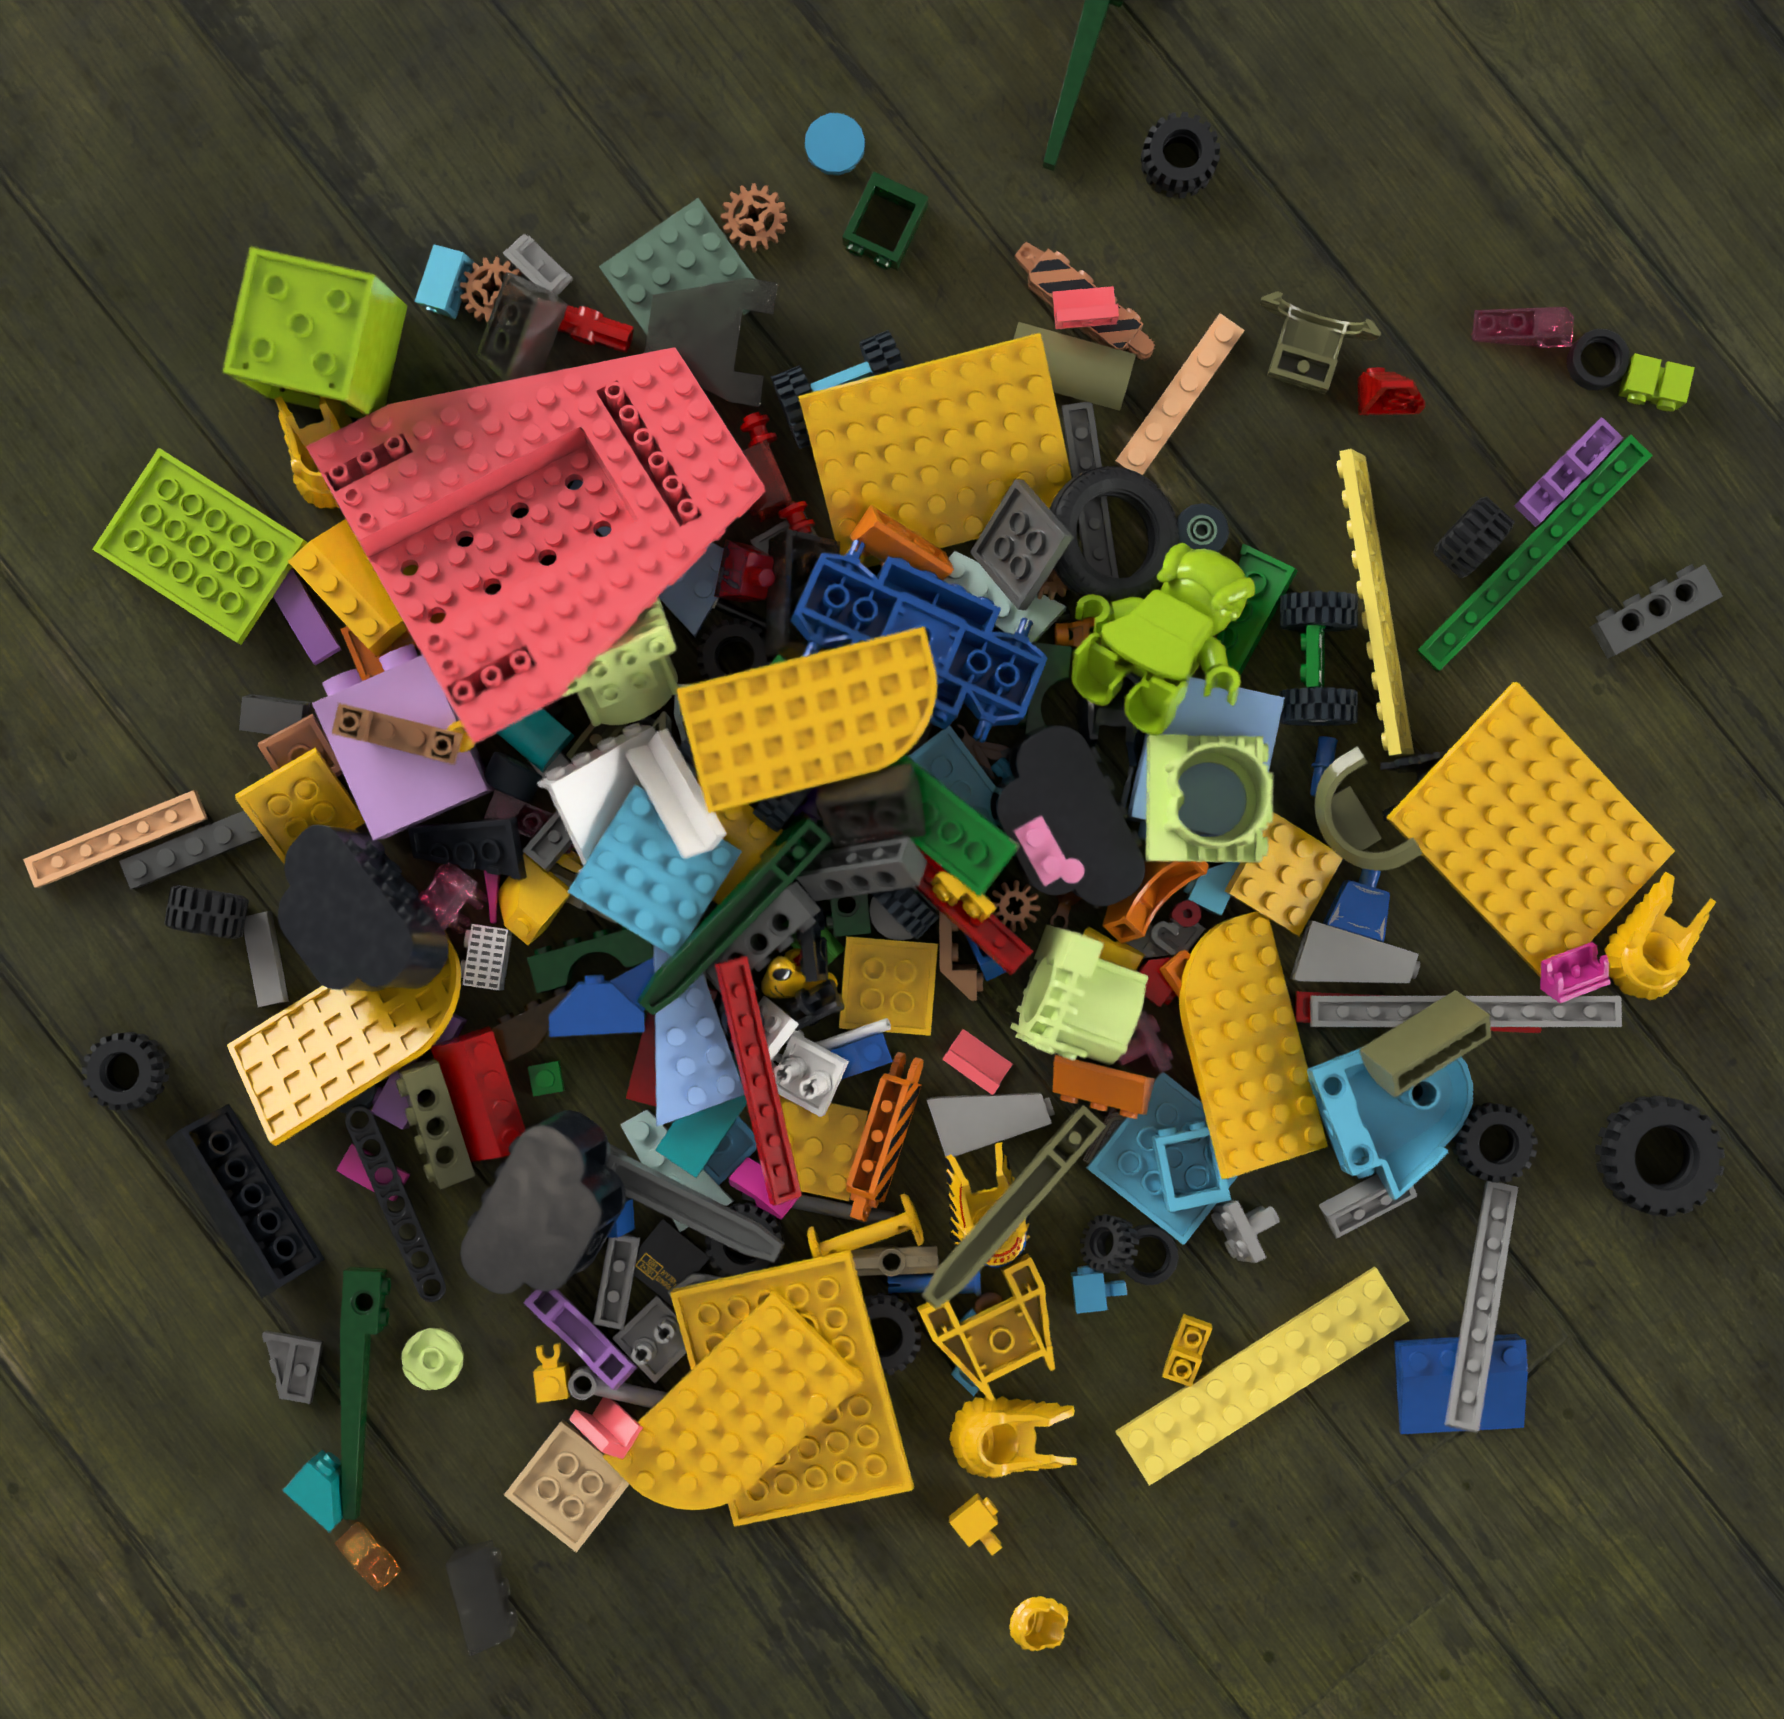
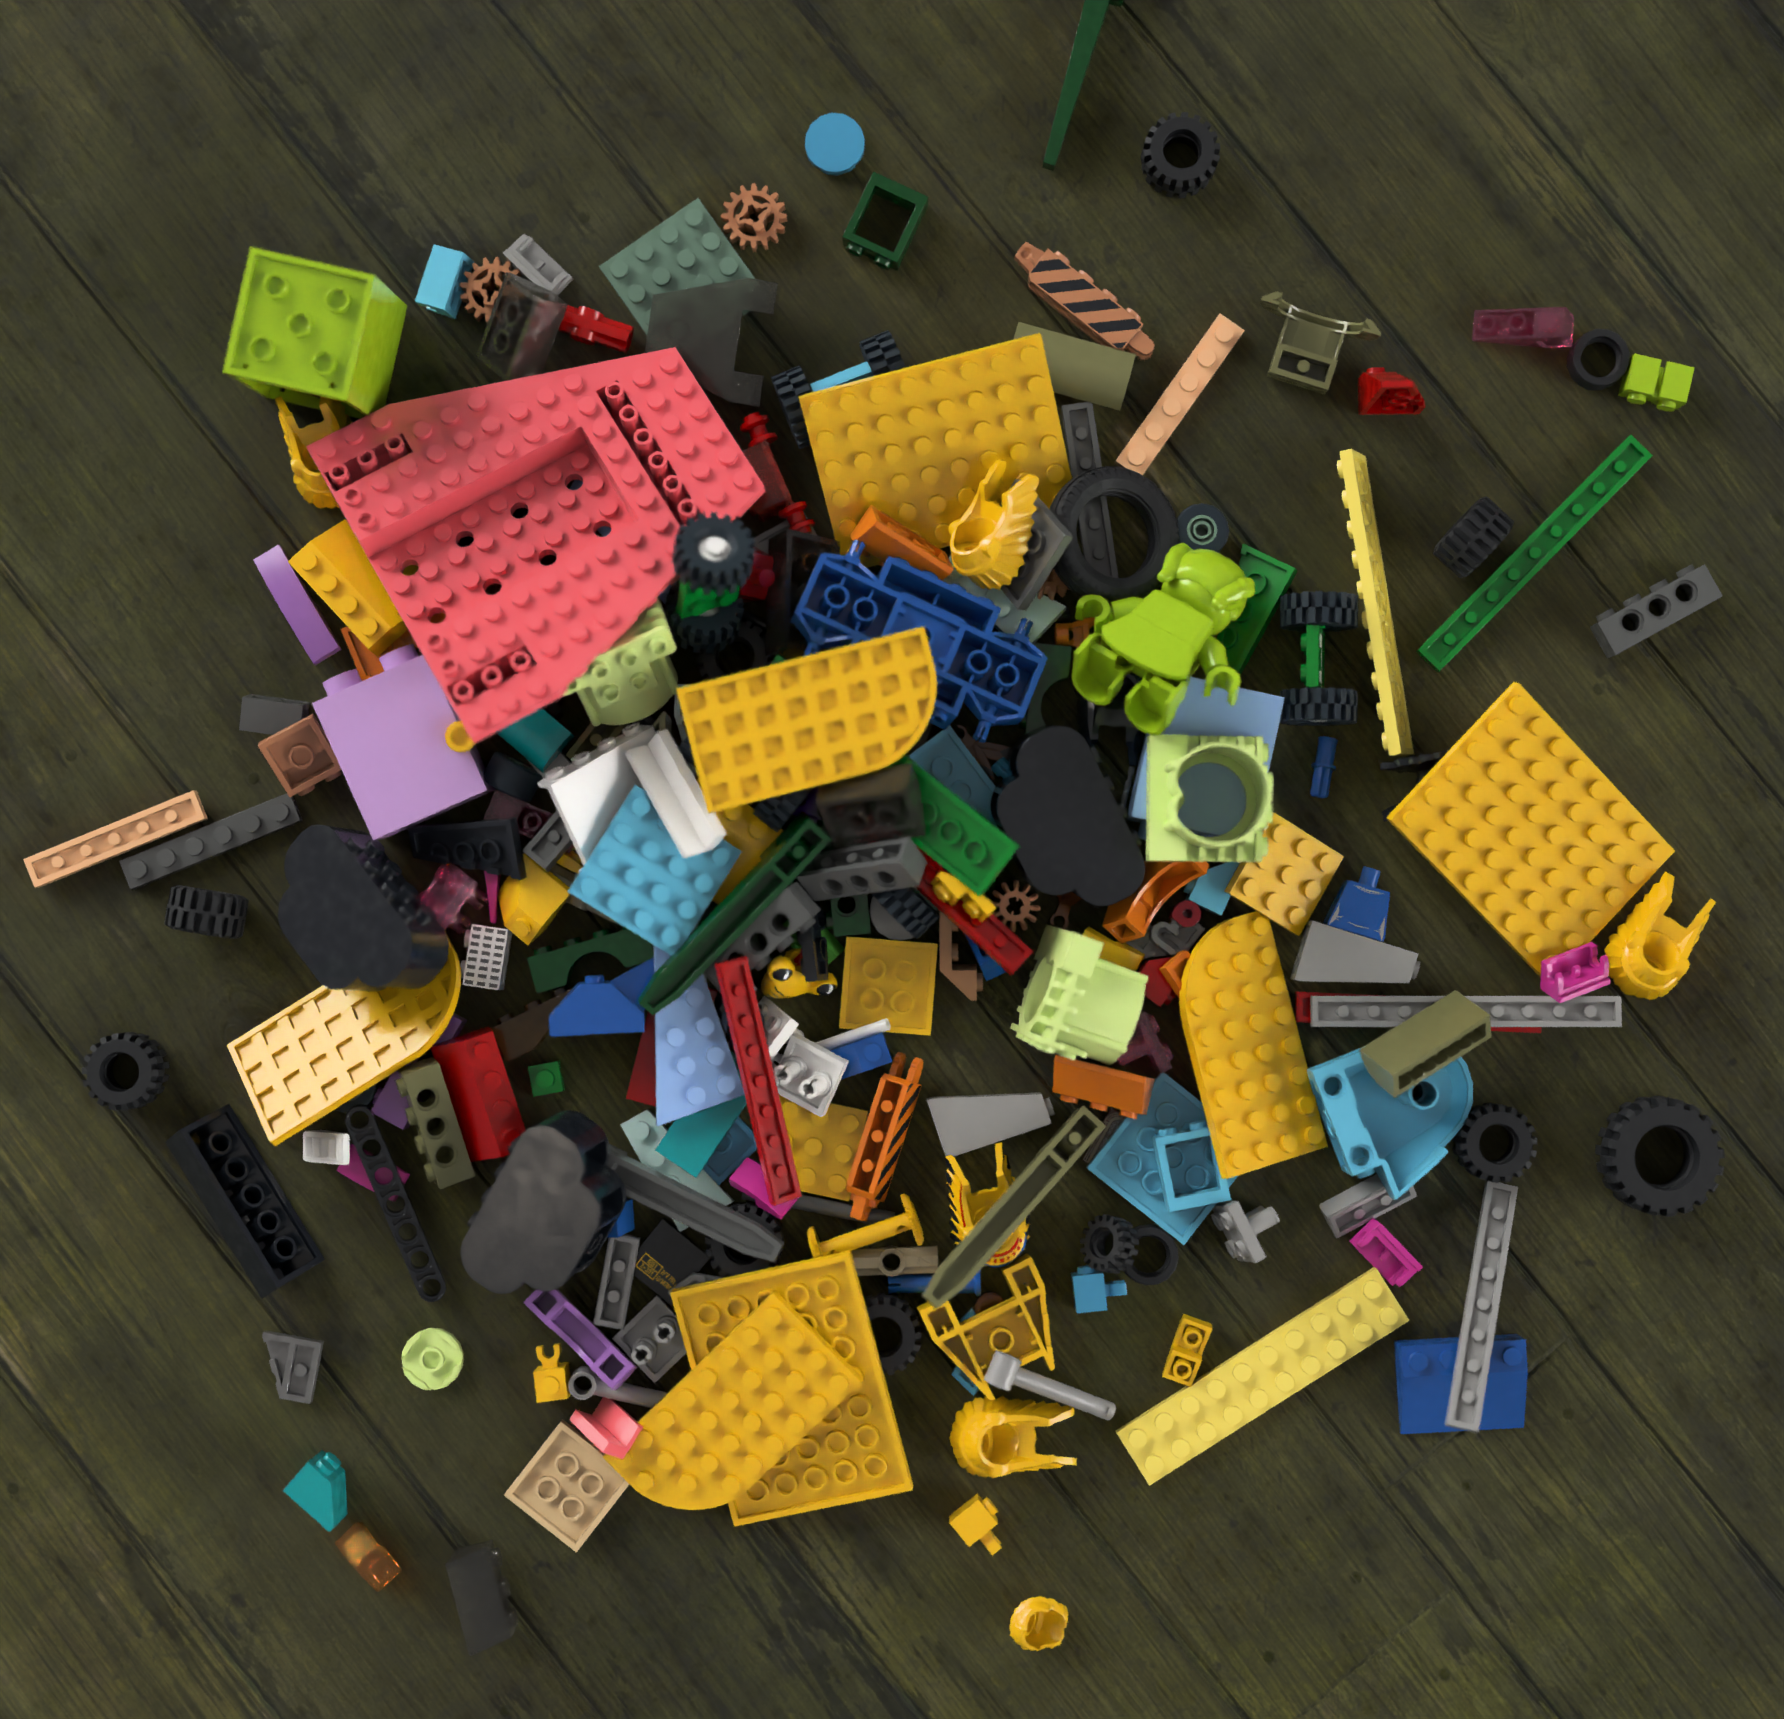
lime plate [93,448,308,645] -> none
yellow plate [235,747,365,864] -> none
light grey slope [244,911,289,1007] -> none
medium nougat slope [331,703,463,765] -> none
dark green piece [340,1267,391,1520] -> none
black hips [785,979,844,1031] -> none
coral panel [942,1029,1013,1095] -> none
bright pink hinge [1013,816,1084,886] -> none
coral panel [1052,286,1119,329] -> none
olive piece [1315,747,1423,871] -> none
medium lavender slope [1514,417,1623,527] -> none
none -> white slope [303,1130,350,1165]
none -> black plate [664,512,755,654]
none -> yellow piece [948,460,1039,590]
none -> light grey piece [984,1350,1116,1420]
none -> dark pink hinge [1349,1218,1423,1287]

